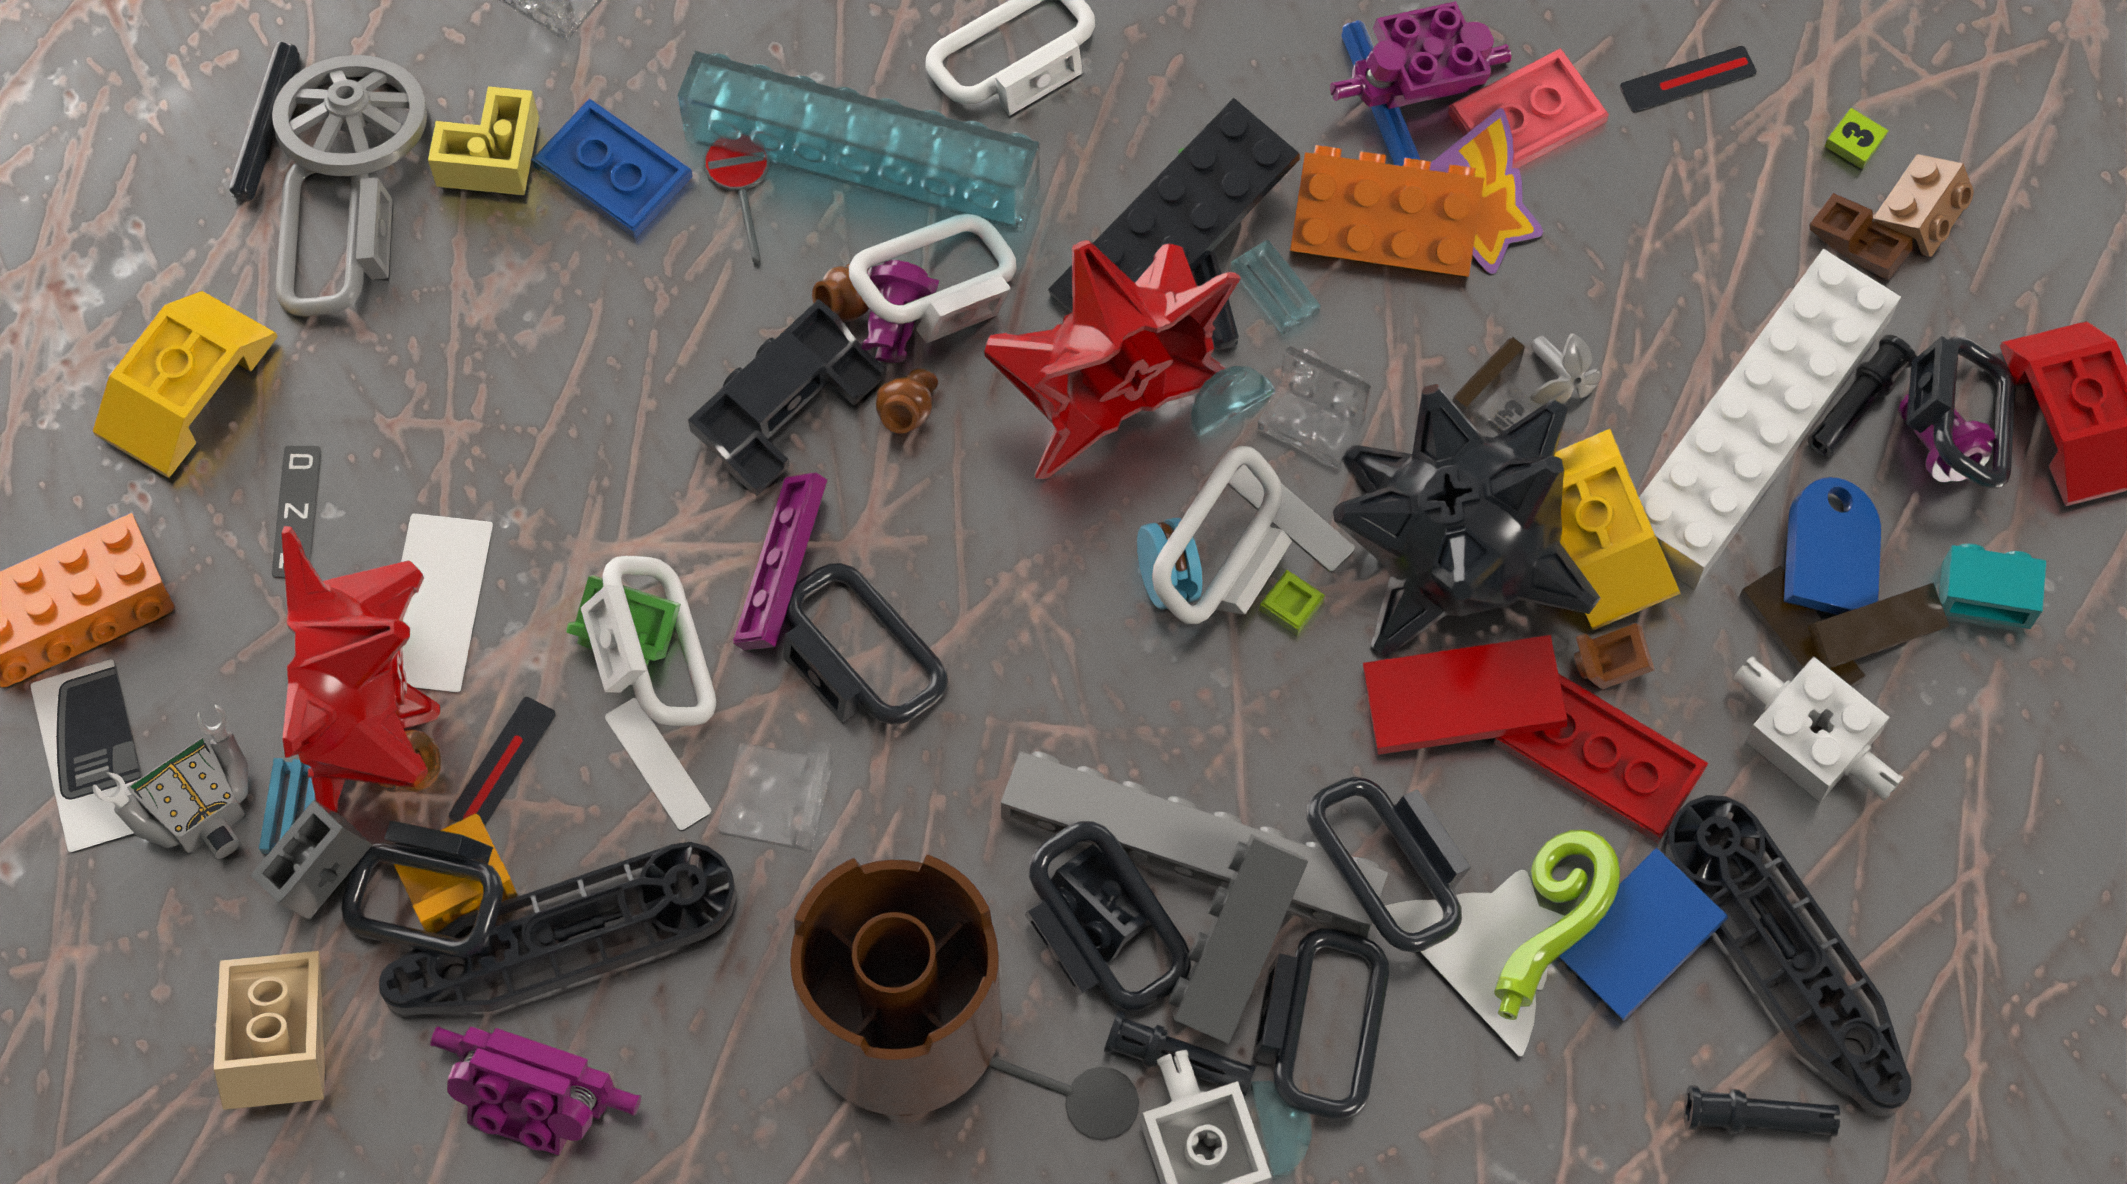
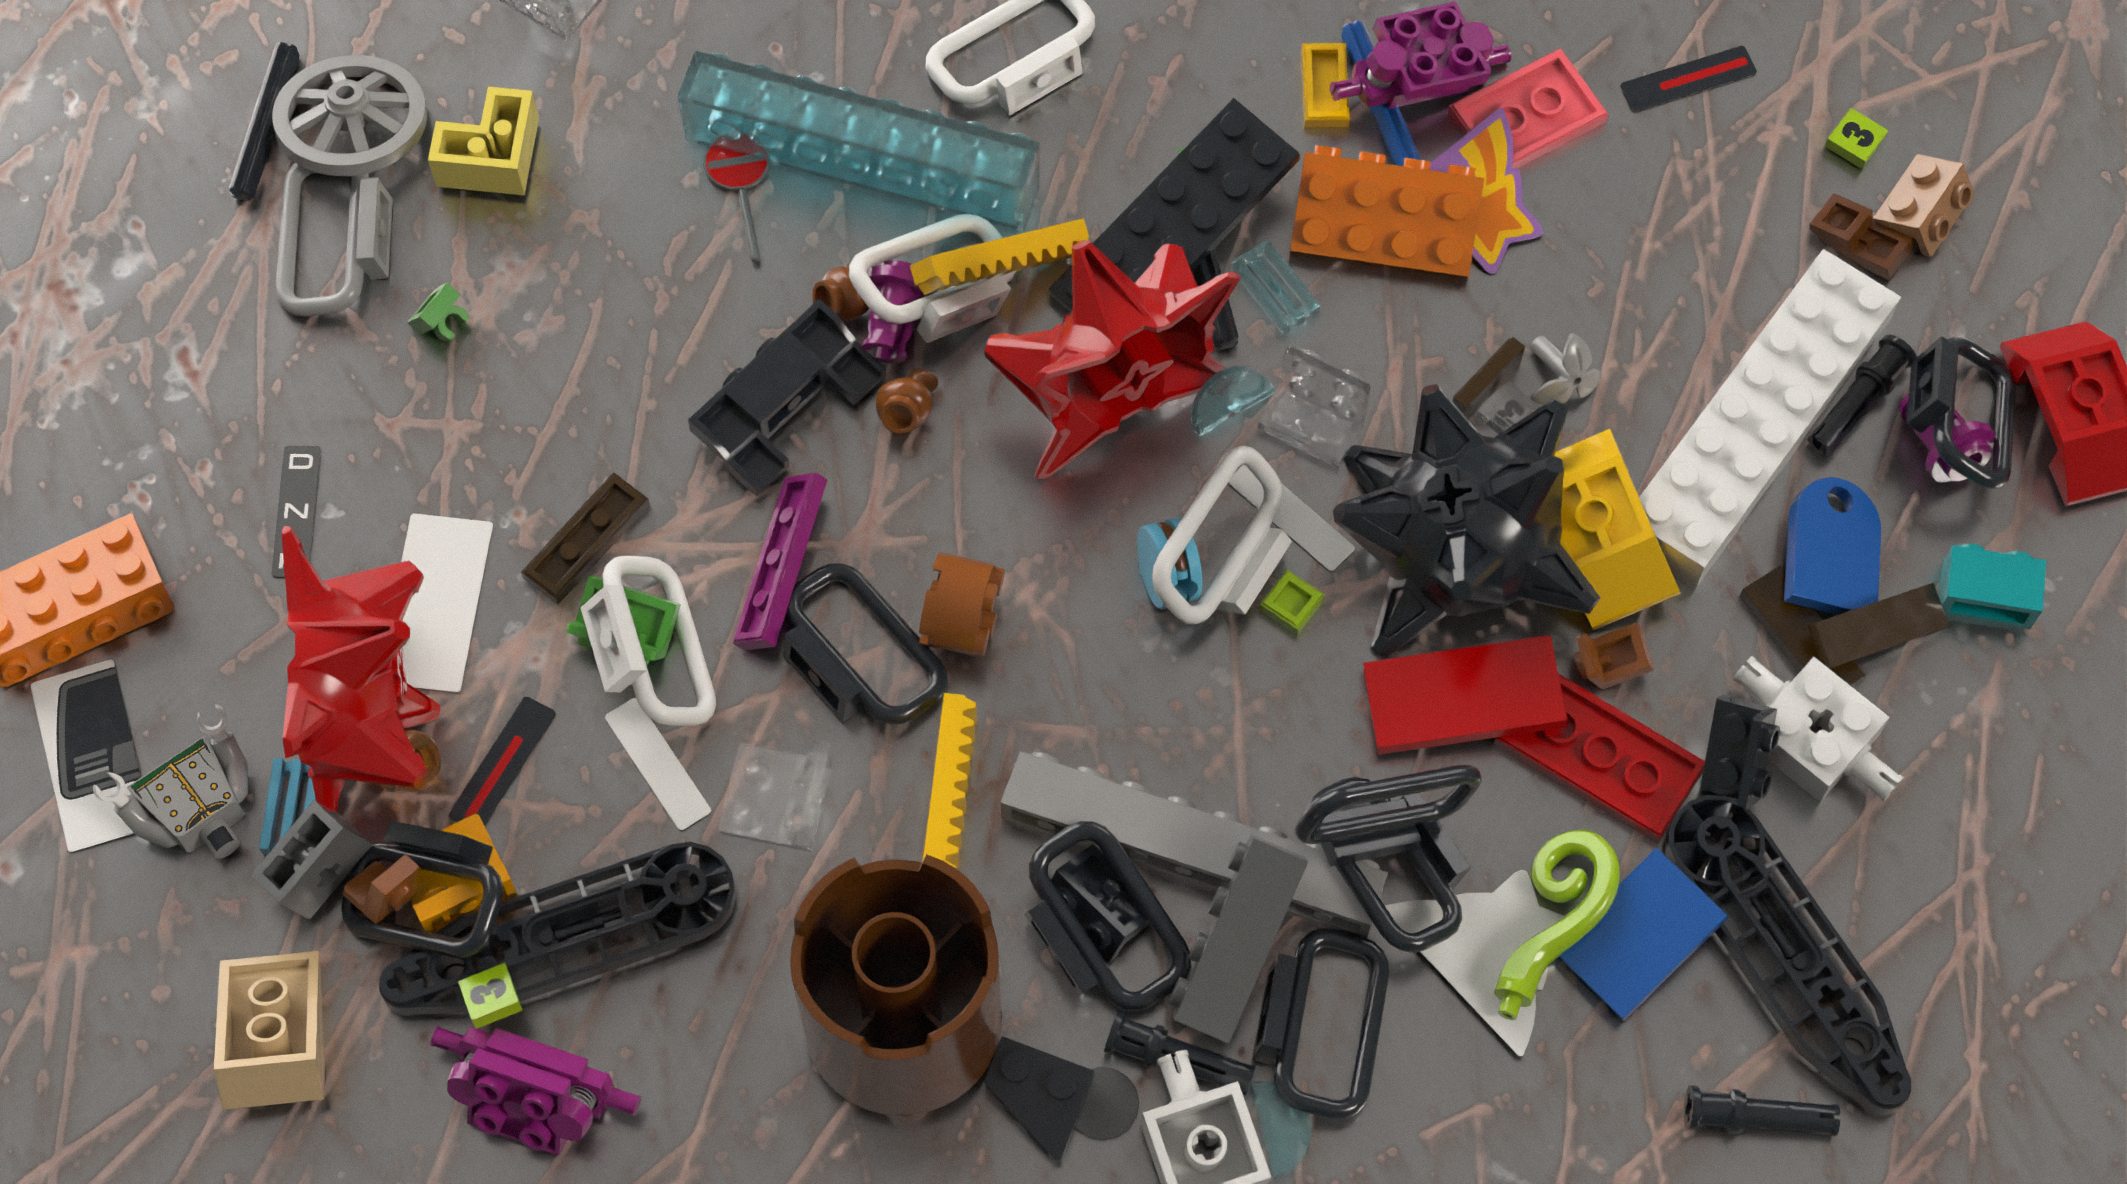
yellow slope [93,291,278,478] -> none
blue tile [531,98,693,239] -> none
none -> dark orange bracket [343,854,419,924]
none -> bright green tile [407,283,470,341]
none -> lime tile [458,963,523,1029]
none -> dark brown tile [521,472,650,605]
none -> yellow gear [910,218,1090,295]
none -> dark orange brick [919,552,1005,657]
none -> yellow gear [923,693,977,869]
none -> black wing [984,1036,1095,1163]
none -> black bar [1295,765,1482,867]
none -> yellow tile [1301,43,1350,128]
none -> black bracket [1700,695,1780,810]

